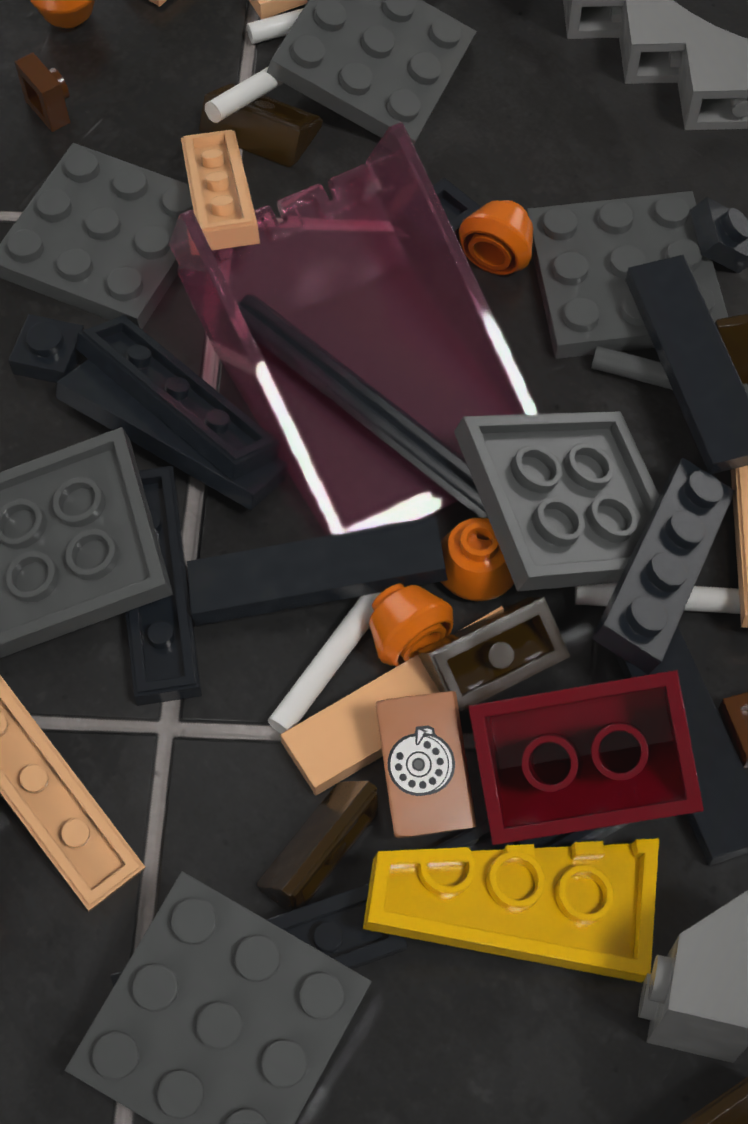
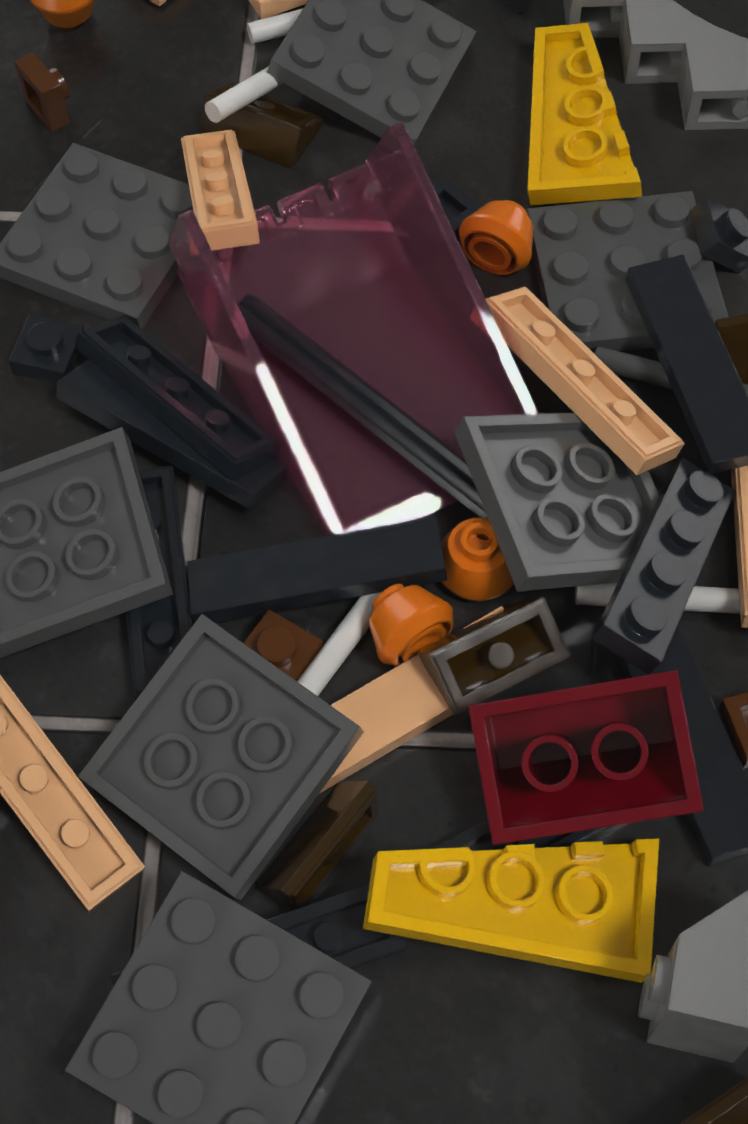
nougat slope [376,691,477,838] -> none
none -> dark grey plate [78,614,364,901]
none -> reddish brown plate [244,609,323,681]
none -> light nougat tile [477,287,685,475]
none -> yellow wing [528,23,642,206]

